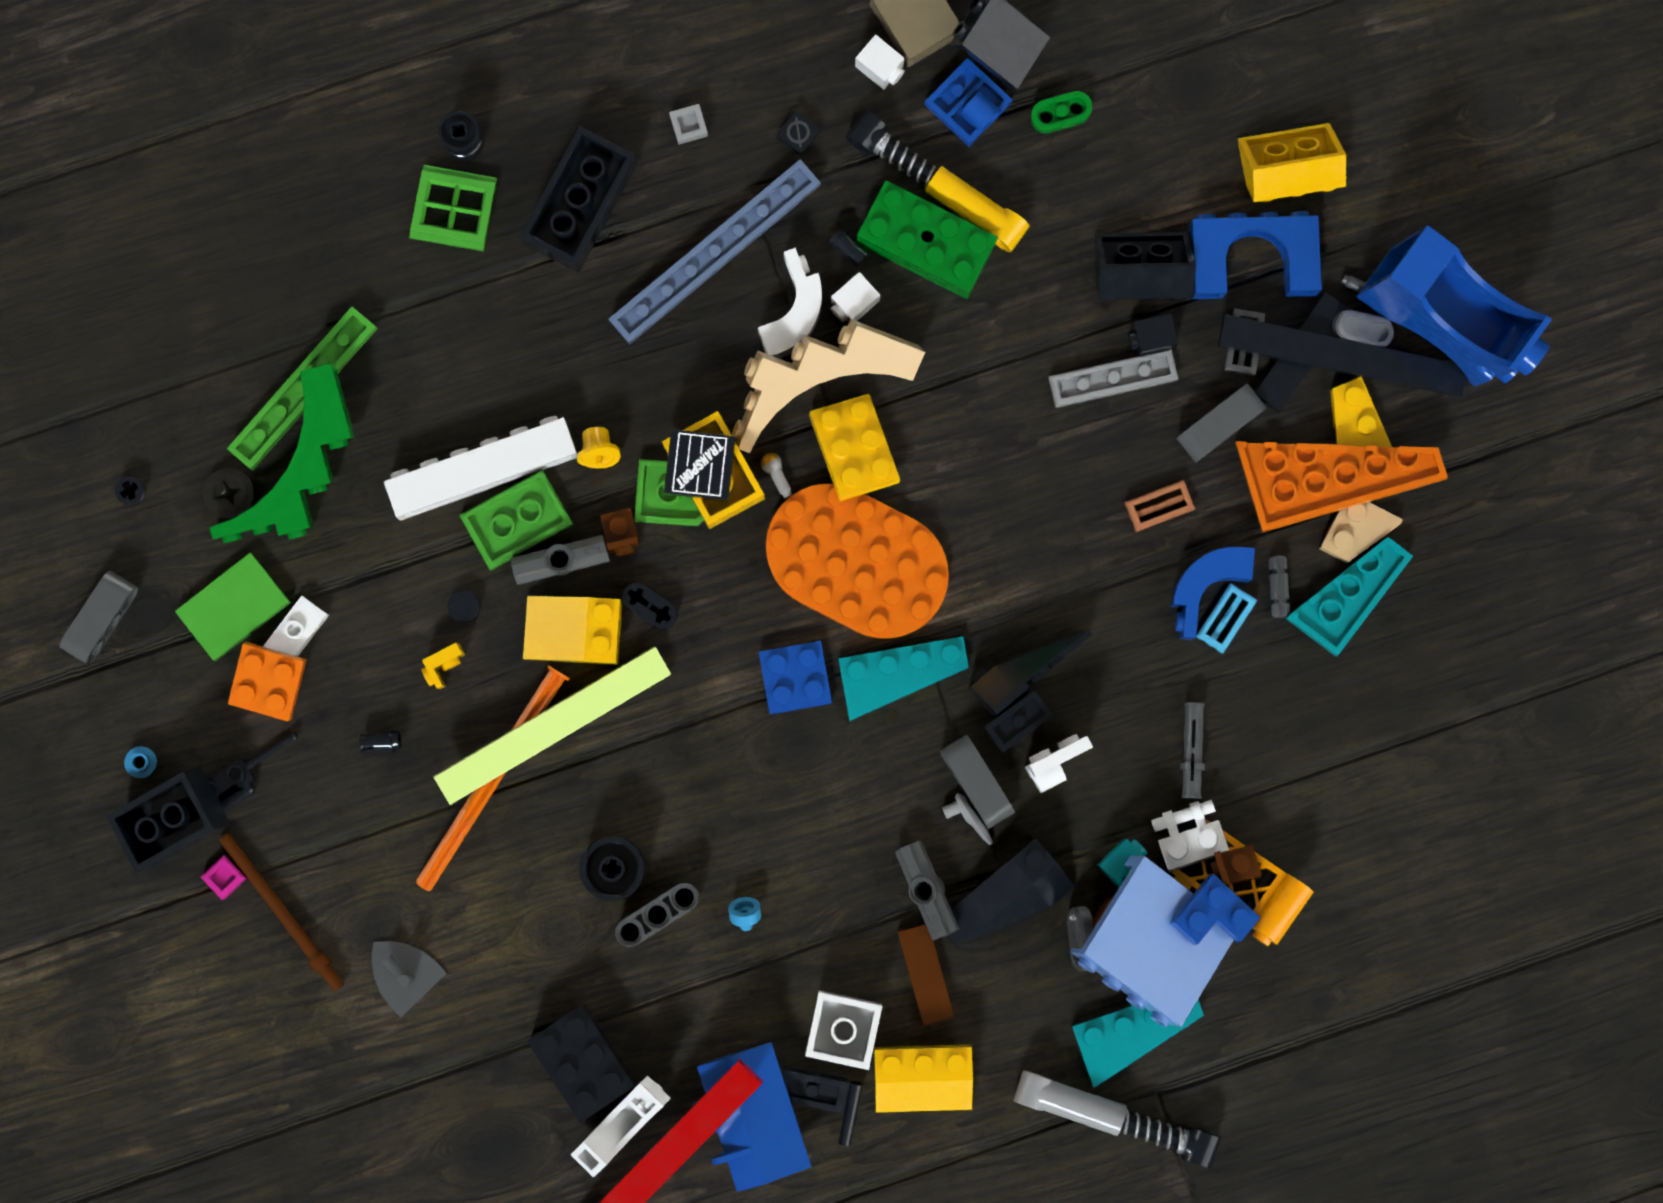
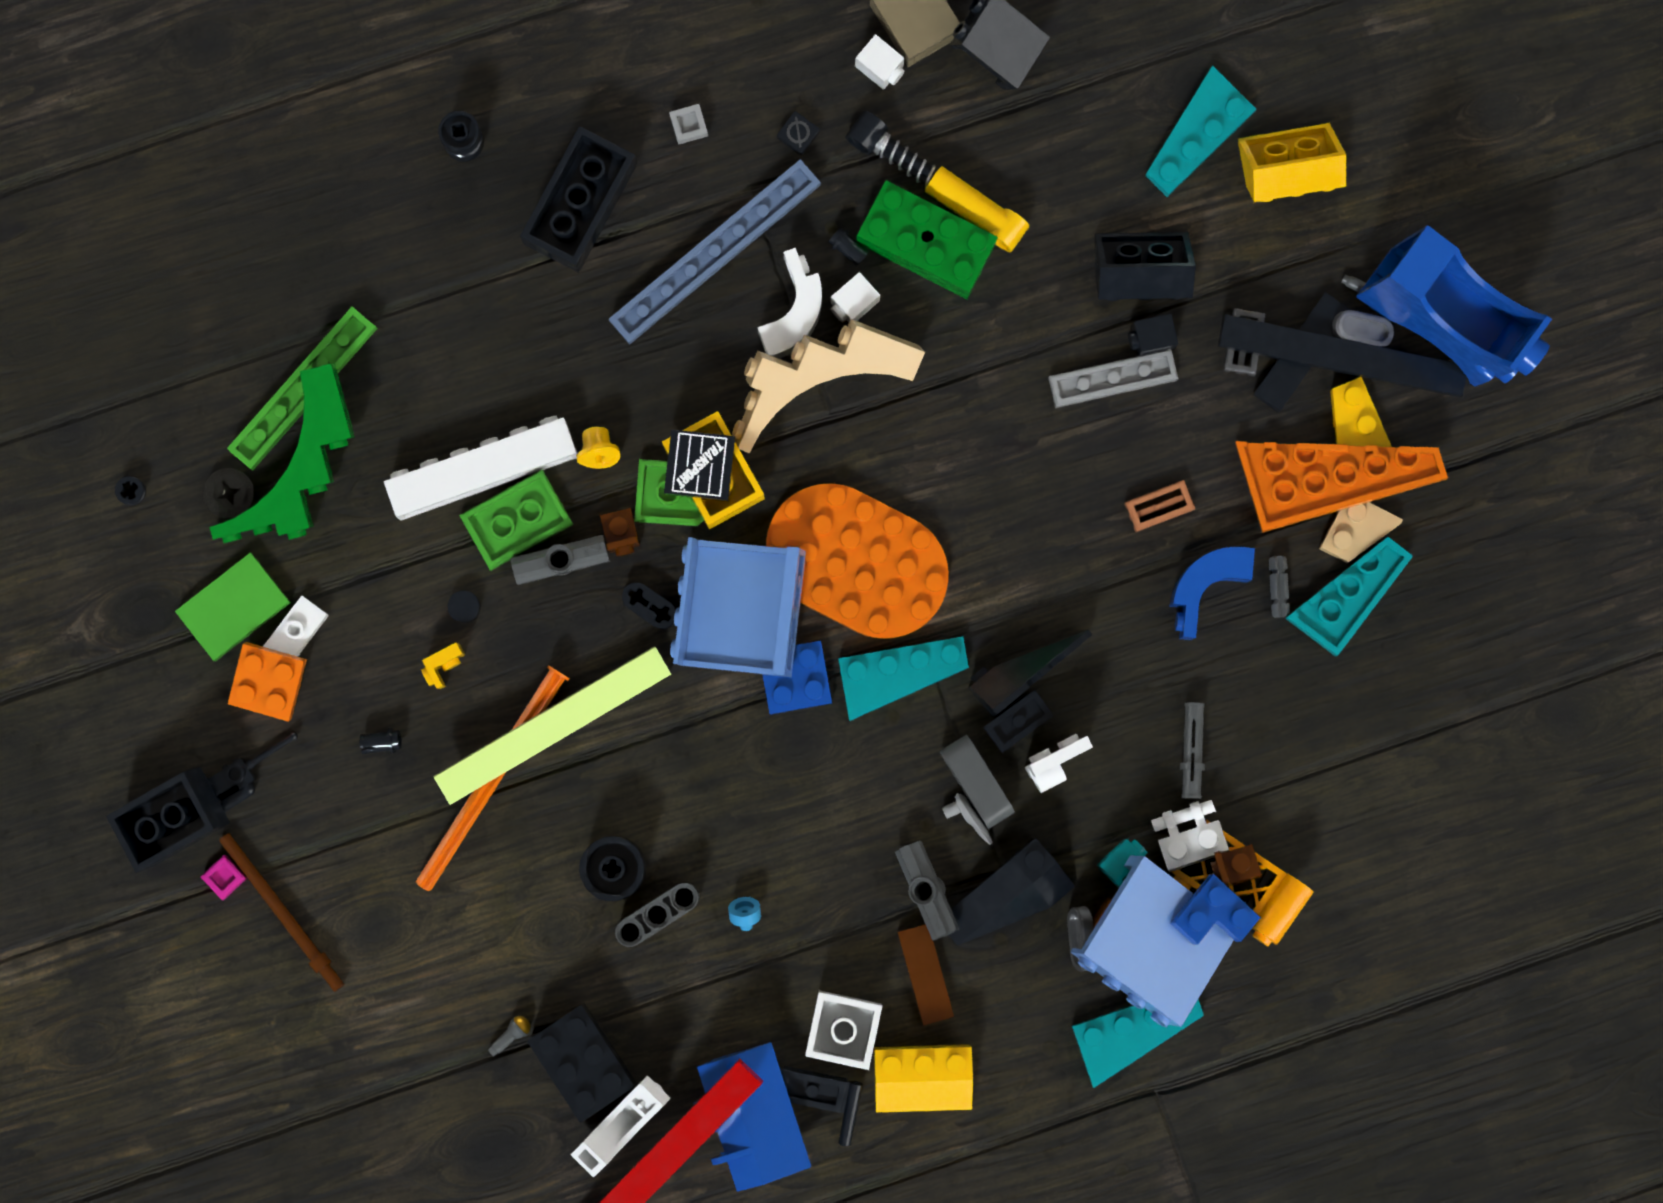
dark grey beam [59,570,138,665] -> none
dark azure plate [124,746,157,778] -> none
dark grey shield [371,941,447,1018] -> none
bright green piece [409,165,498,252] -> none
yellow slope [523,596,623,665] -> none
light grey piece [760,453,793,499] -> none
yellow plate [809,394,900,501] -> none
blue plate [924,58,1013,147] -> none
piece [1013,1070,1222,1169] -> none
green plate [1030,91,1092,133] -> none
dark grey beam [1176,383,1267,463] -> none
blue arch [1189,211,1322,299] -> none
medium azure tile [1196,583,1257,654] -> none
none -> dark grey piece [488,1016,531,1056]
none -> medium blue panel [670,537,806,678]
none -> teal wing [1145,66,1256,197]

